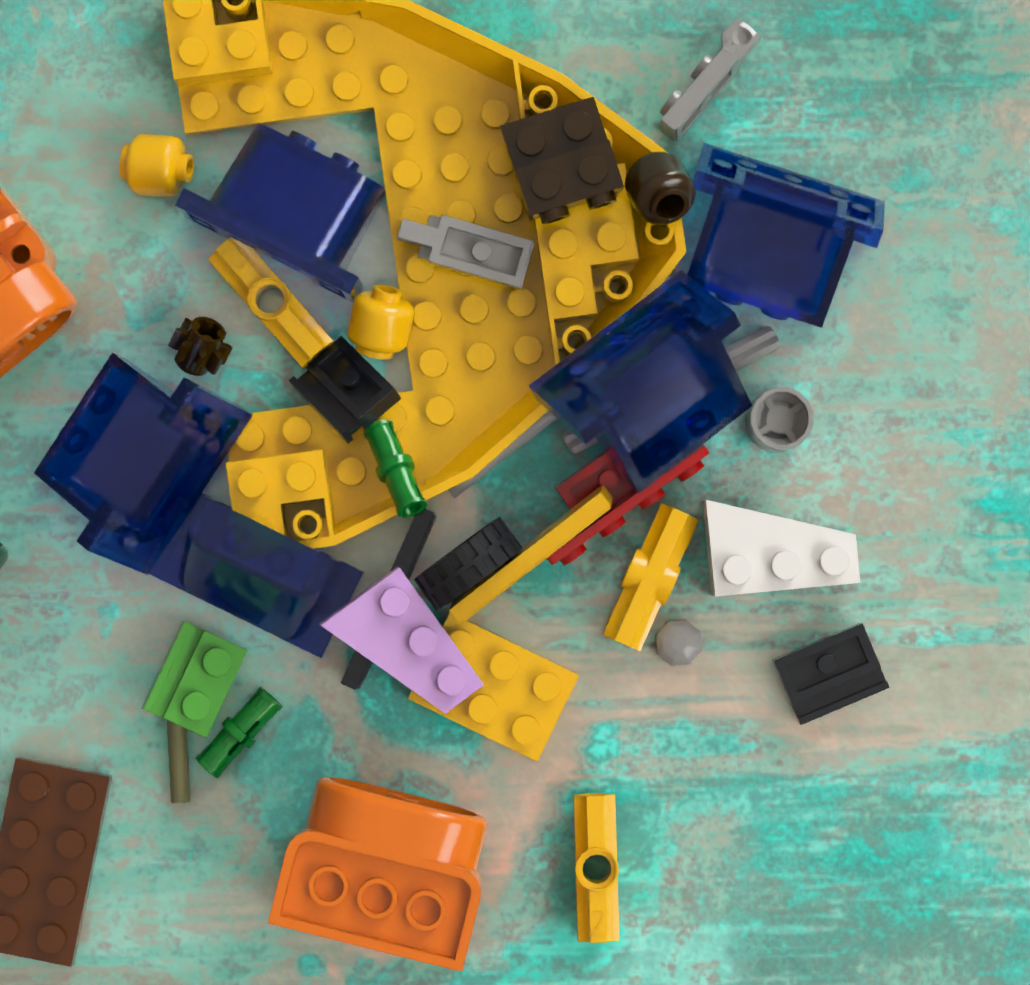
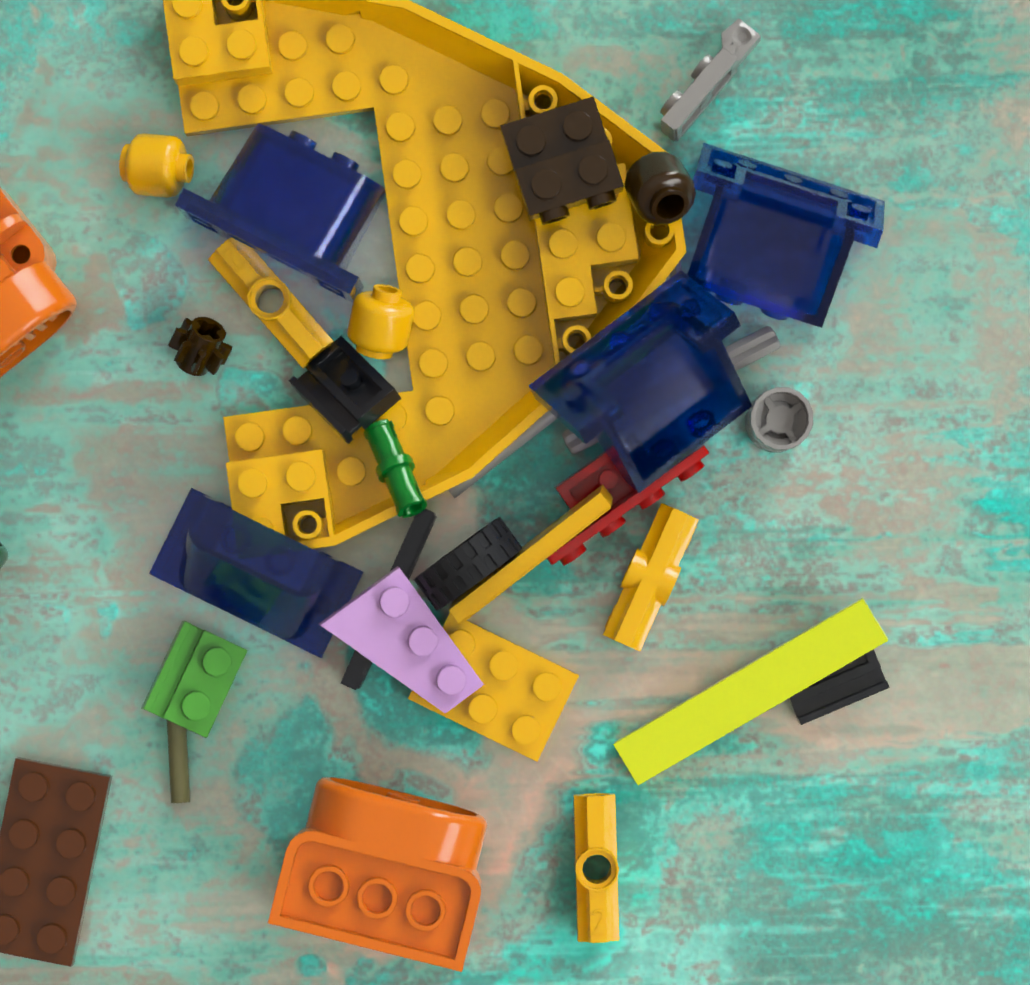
clear blue windscreen [34,352,253,575] -> none
green pin [195,687,283,779] -> none
light grey hinge [397,215,535,290] -> none
light grey tile [655,620,702,666] -> none
white wedge [702,500,861,597] -> none
none -> neon yellow tile [613,598,888,785]

